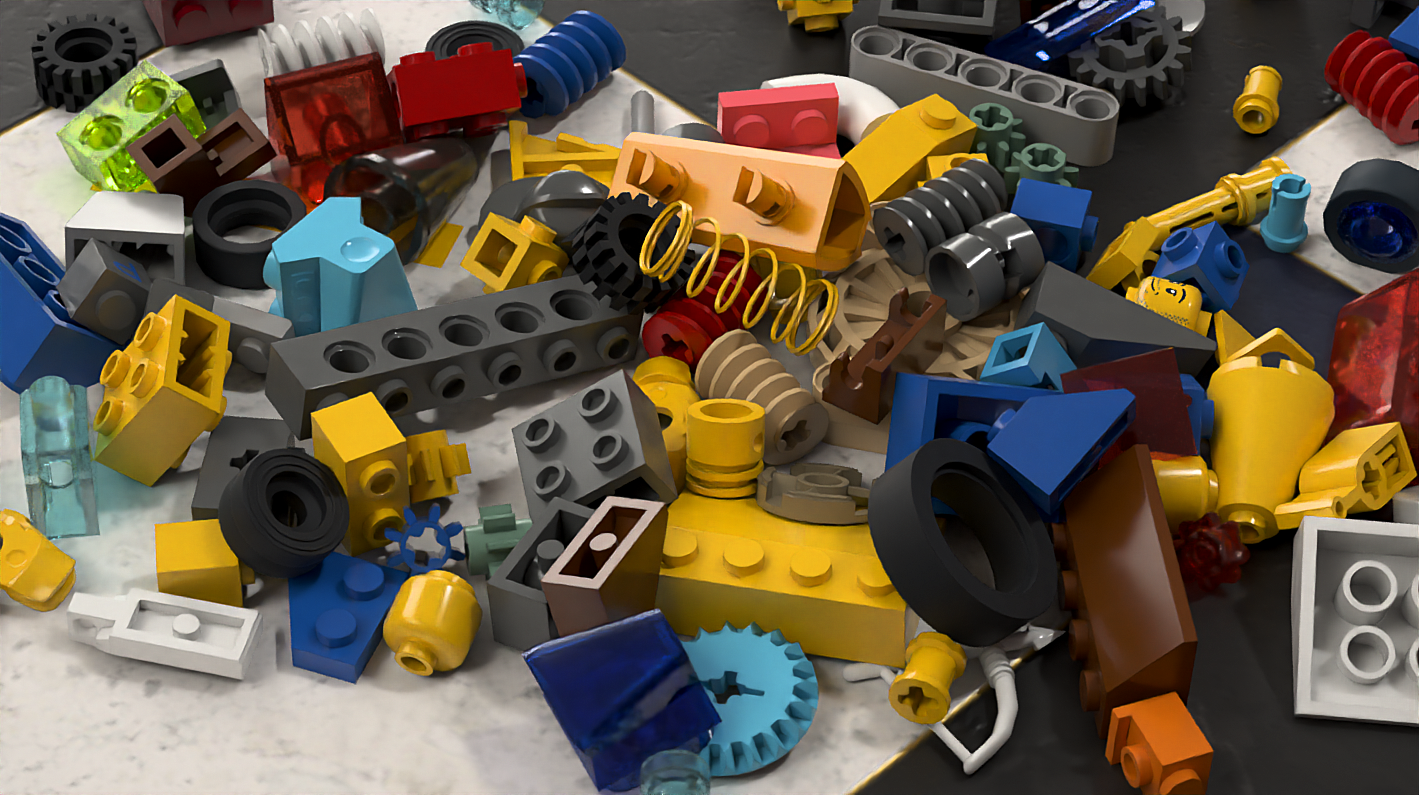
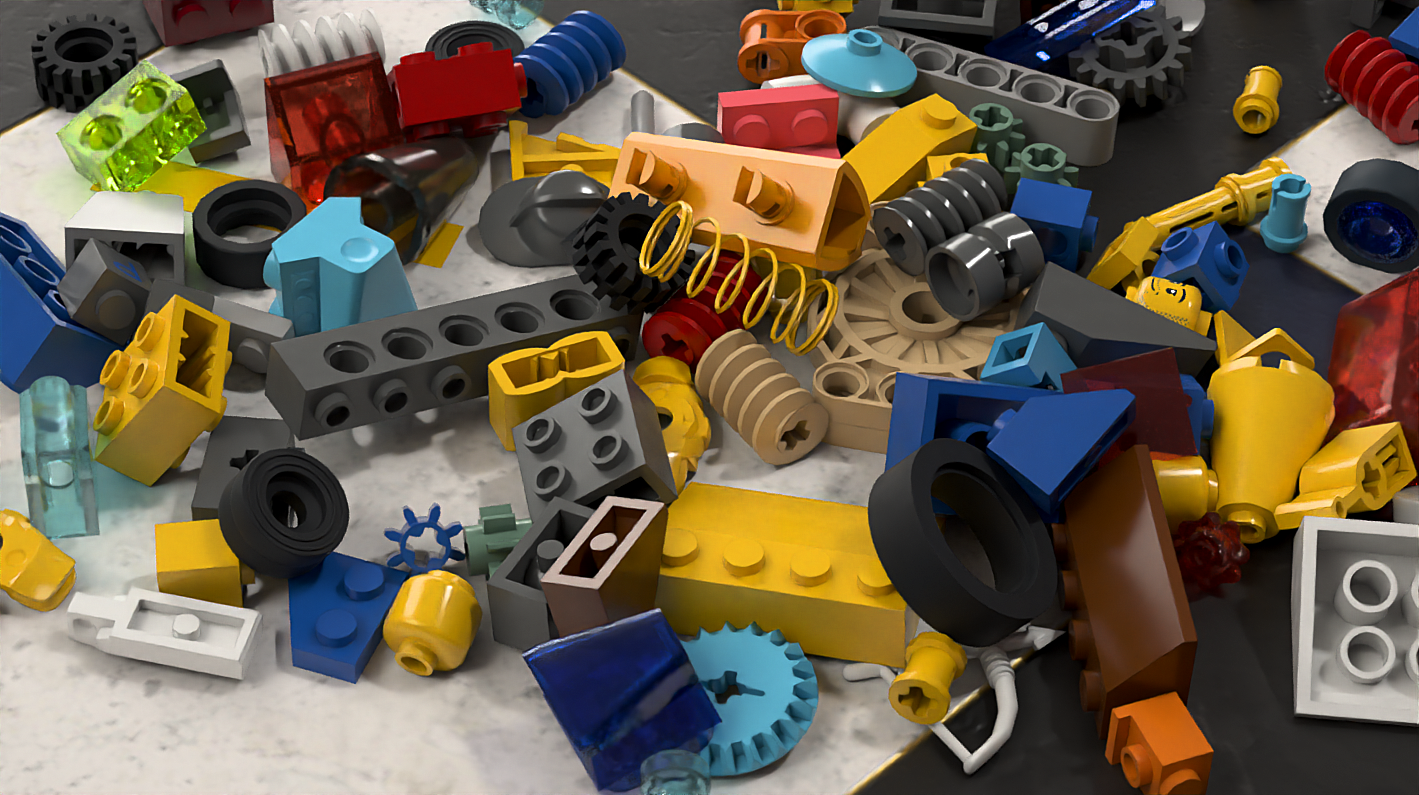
reddish brown brick [125,108,278,218] -> none
yellow brick [311,392,410,557] -> none
yellow gear [404,429,471,503] -> none
yellow brick [460,212,570,294] -> none
yellow piece [686,399,765,498] -> none
dark tan piece [755,462,878,524] -> none
reddish brown hinge [822,287,947,425] -> none
none -> yellow brick [488,331,625,451]
none -> orange piece [737,9,846,84]
none -> medium azure dish [801,29,917,98]

